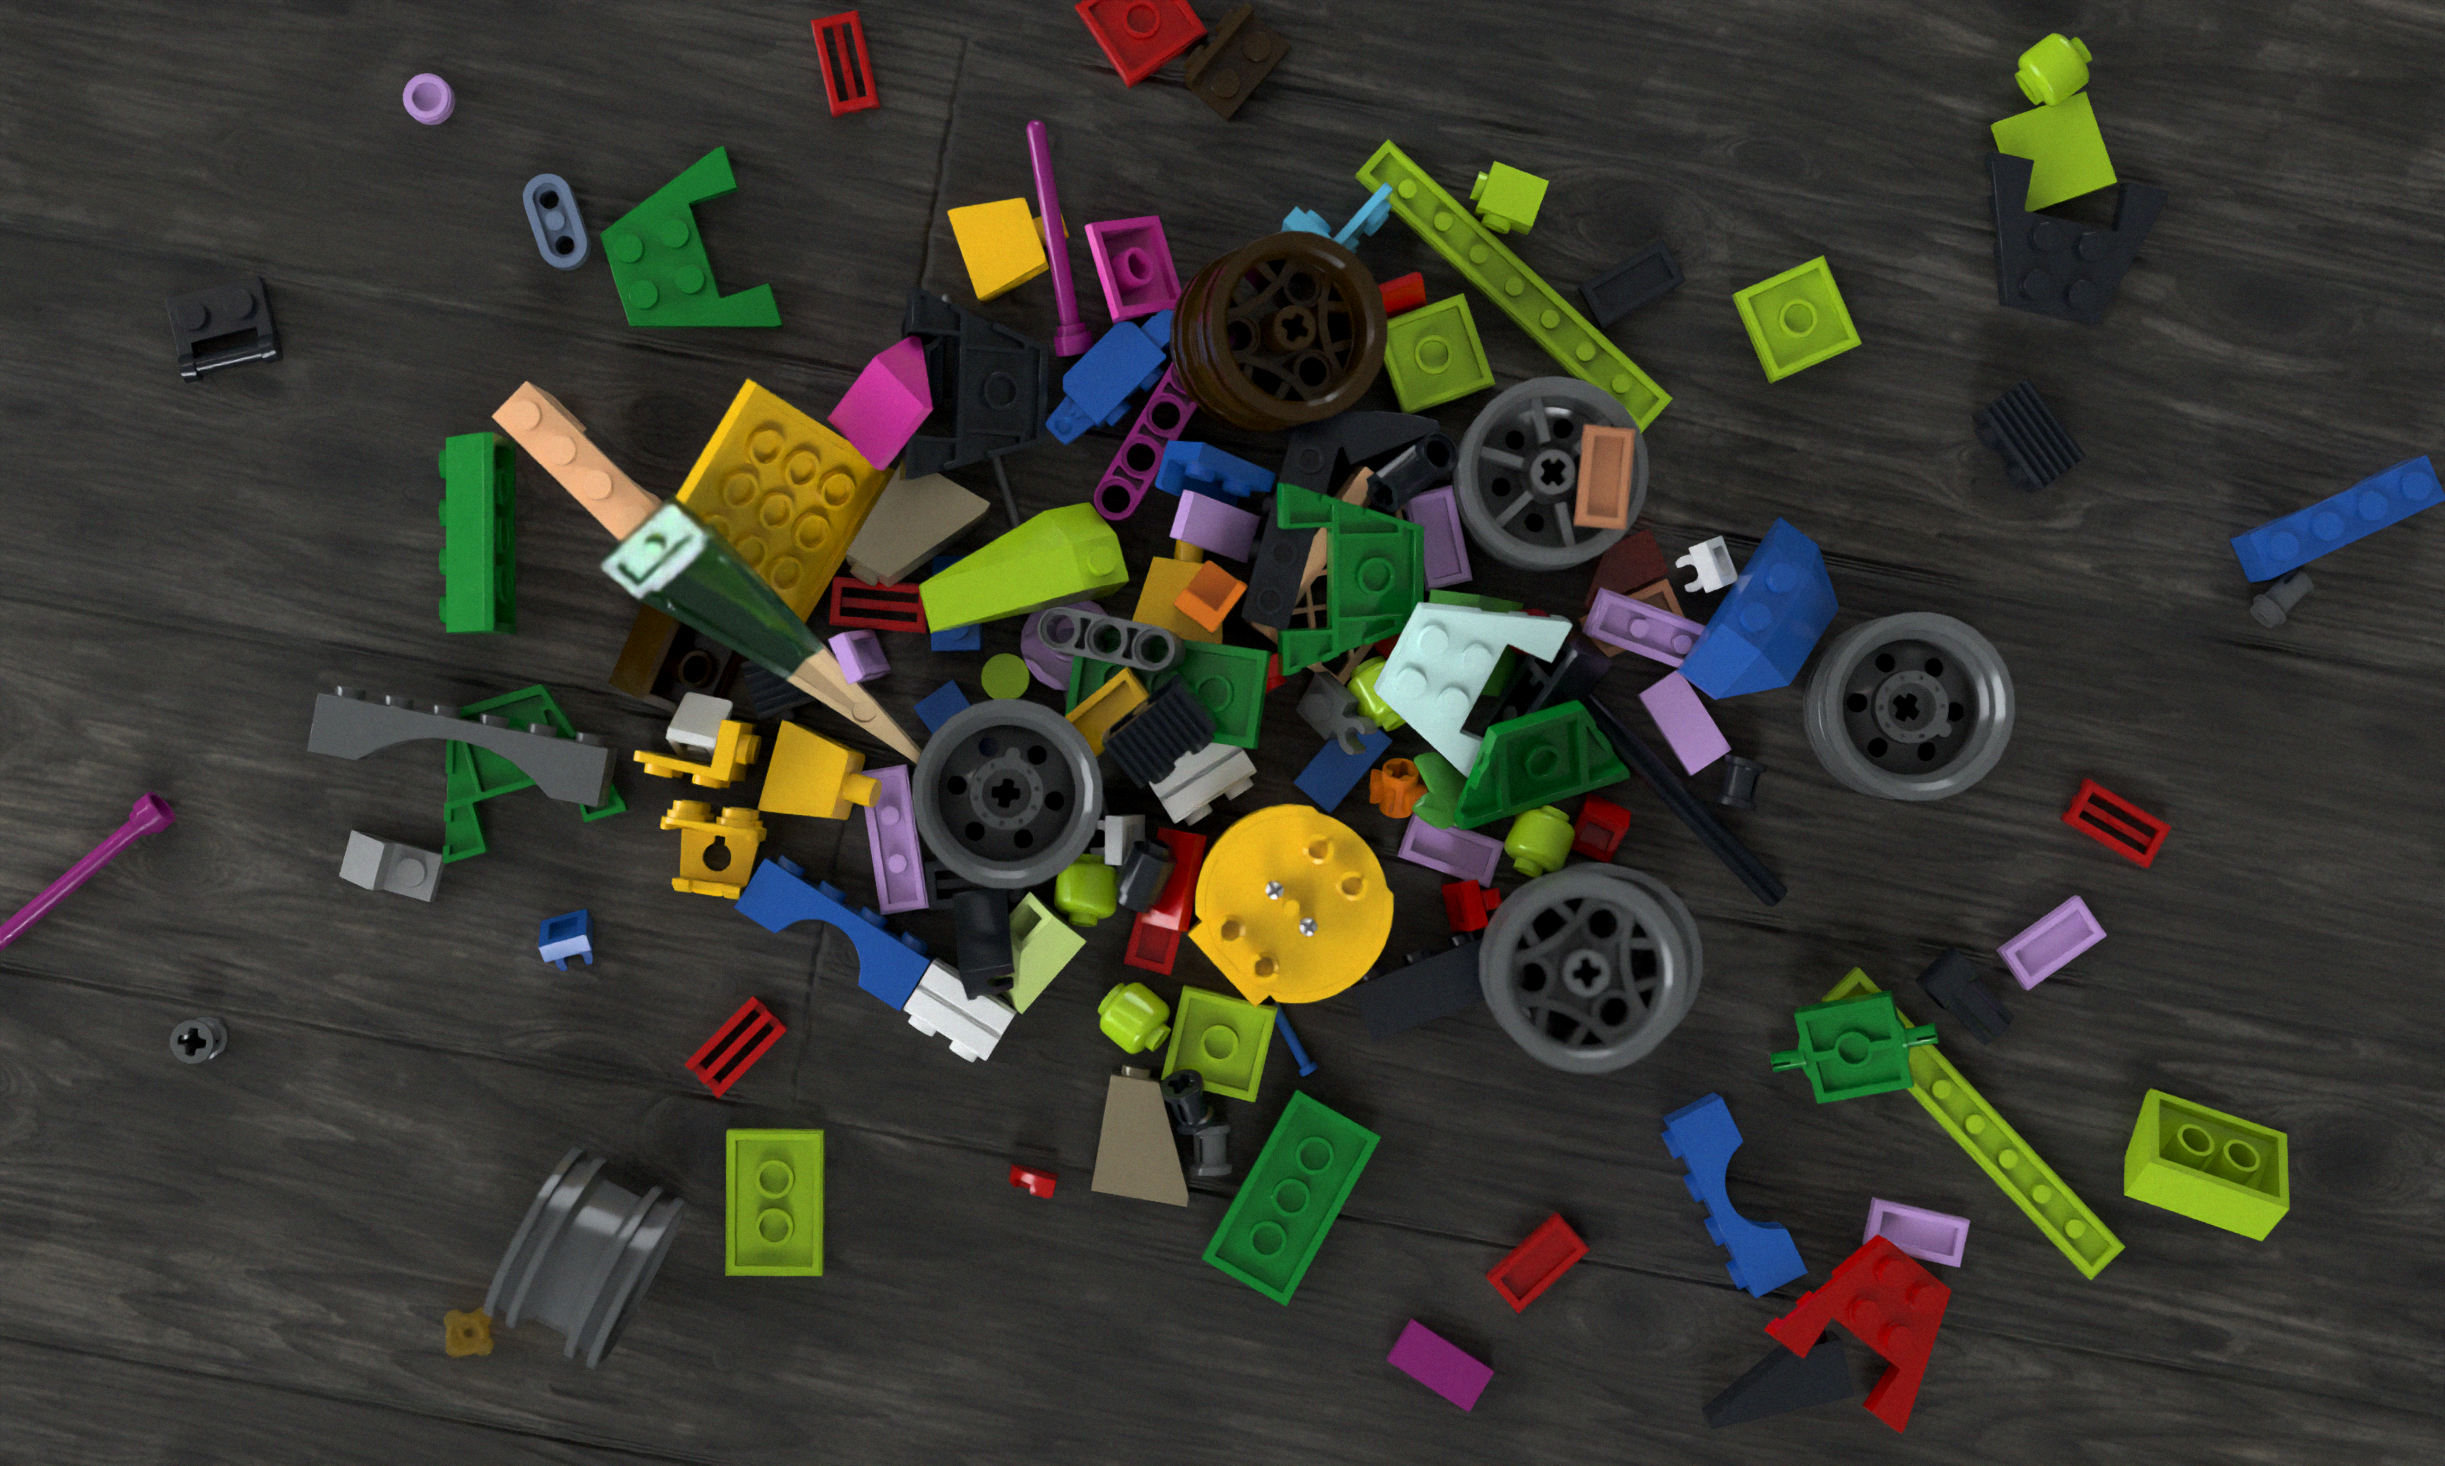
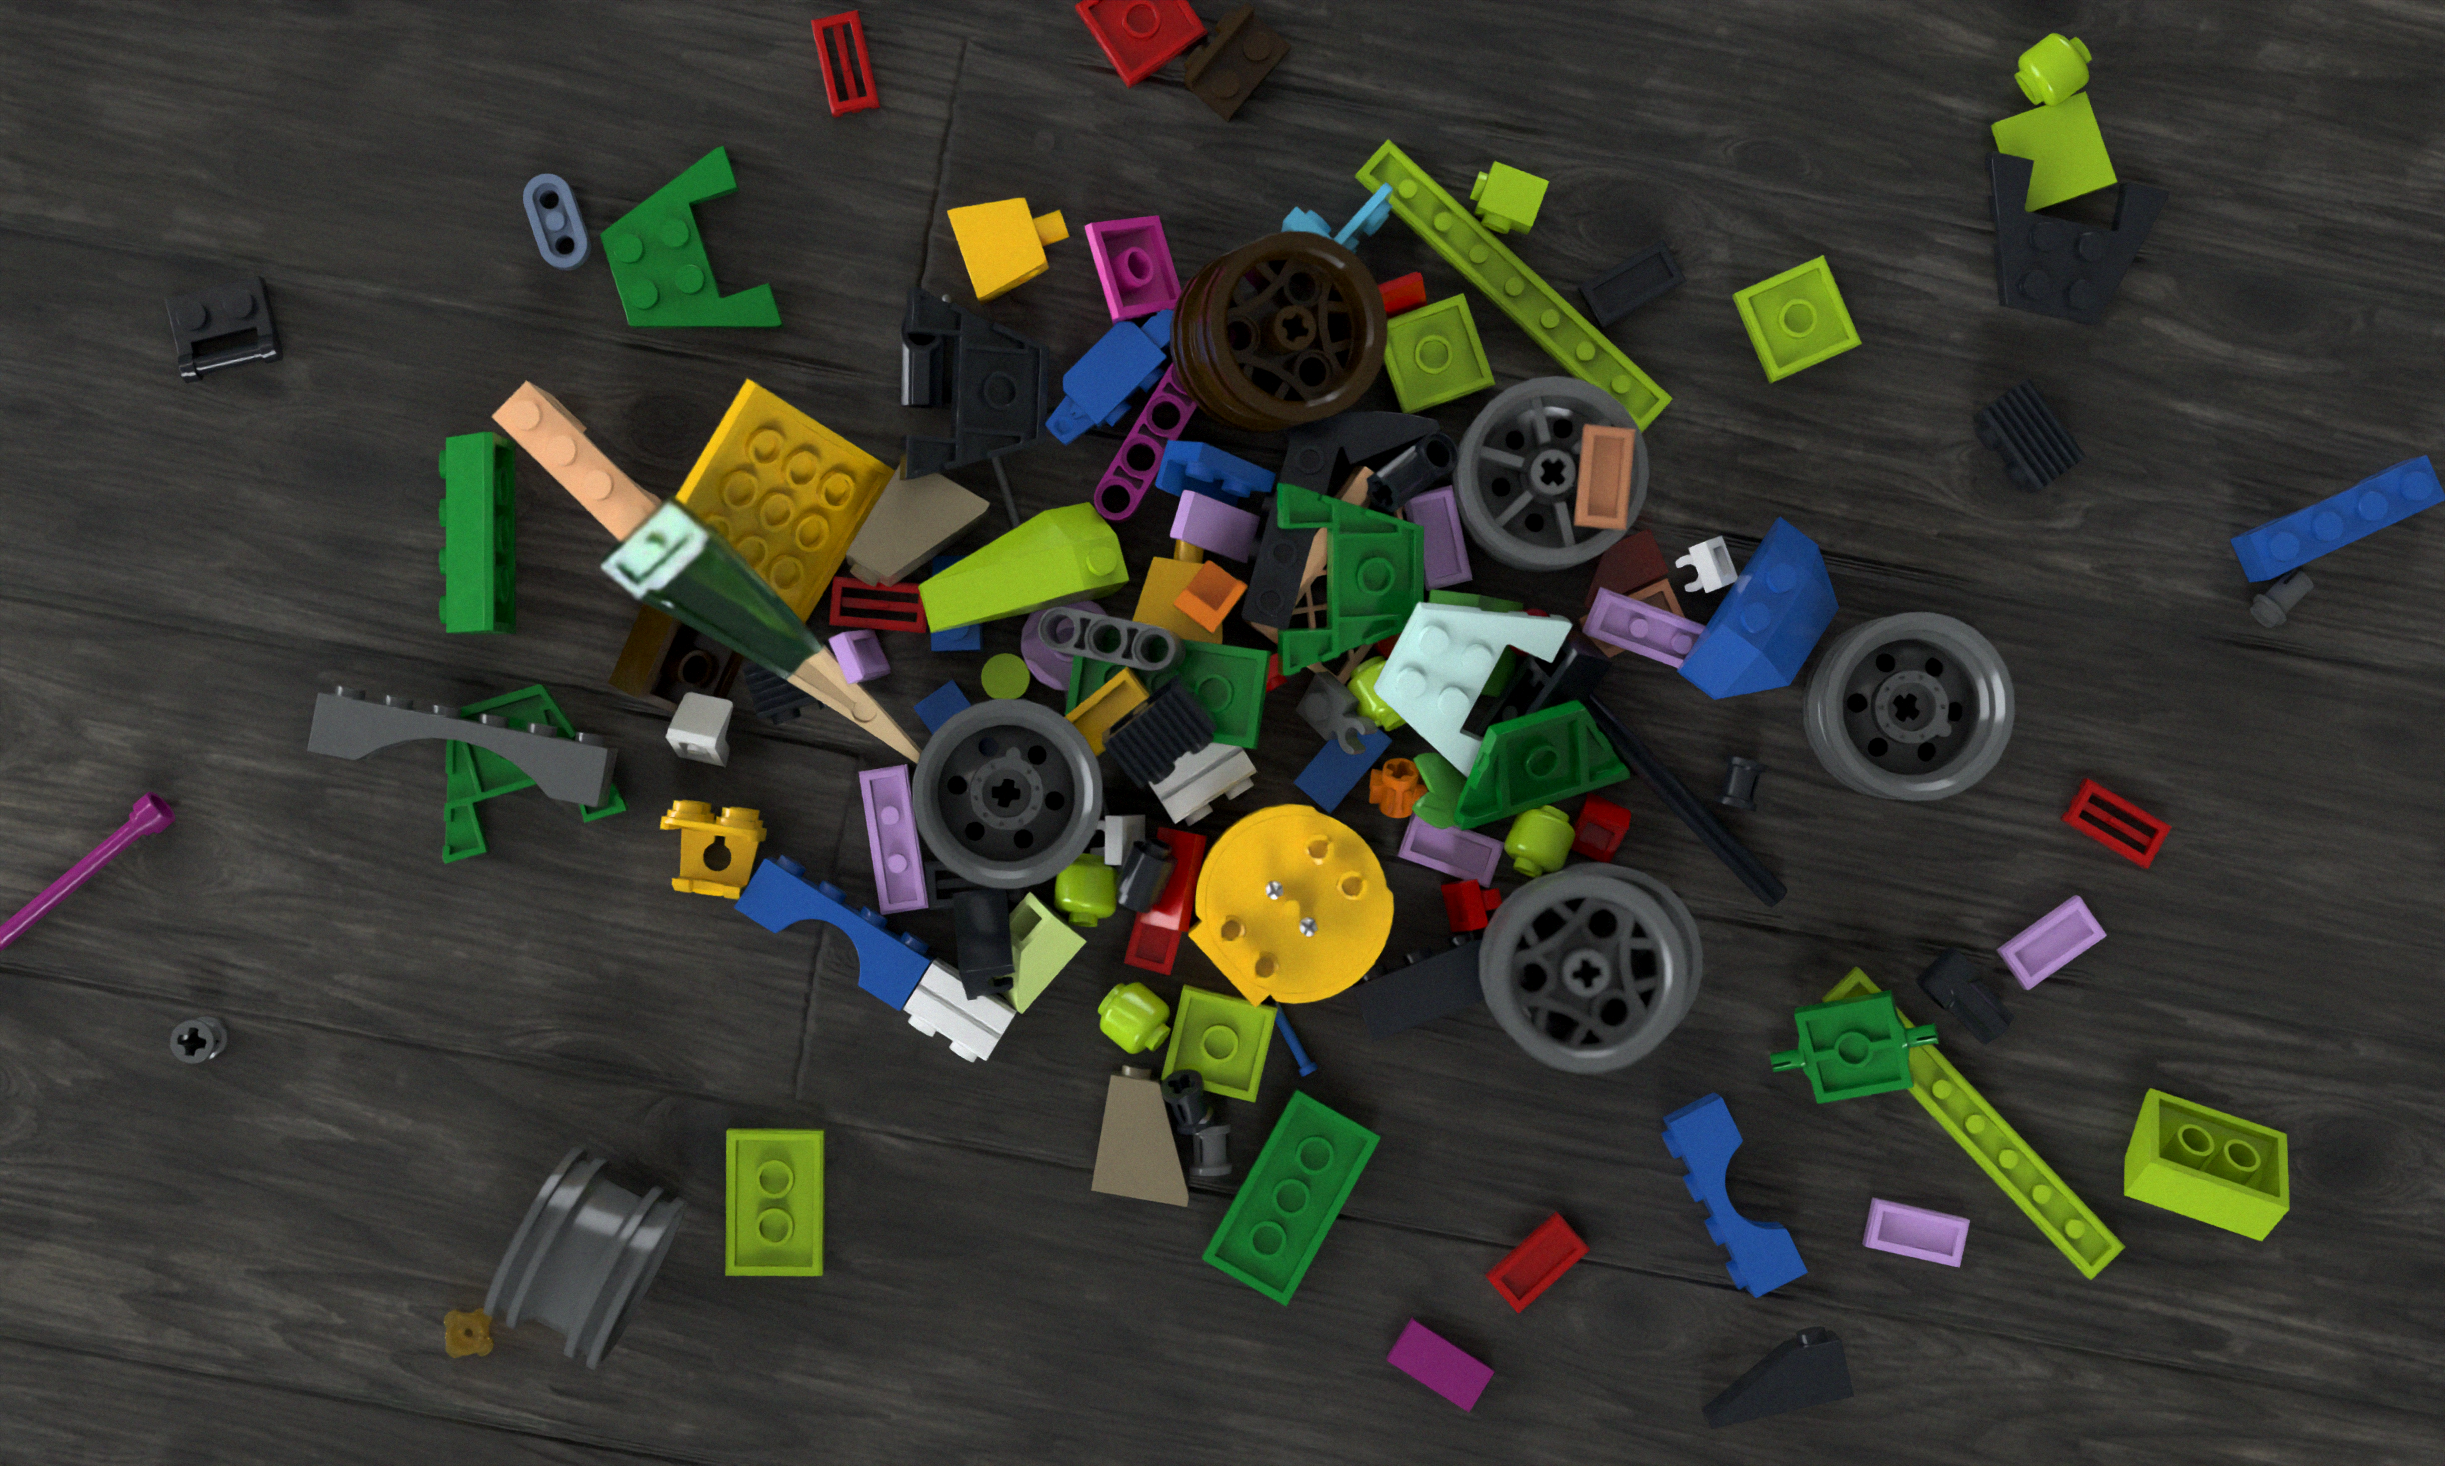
light grey slope [339,830,445,902] -> none
lavender tile [403,73,455,125] -> none
blue tile [538,908,594,972] -> none
yellow bracket [633,719,761,789] -> none
red tile [684,995,789,1098] -> none
yellow torso [758,720,882,820] -> none
dark pink slope [828,335,933,471] -> none
red tile [1008,1164,1059,1199] -> none
magenta piece [1026,120,1094,357] -> none
lavender tile [1637,669,1732,776] -> none
red wing [1764,1234,1952,1434] -> none

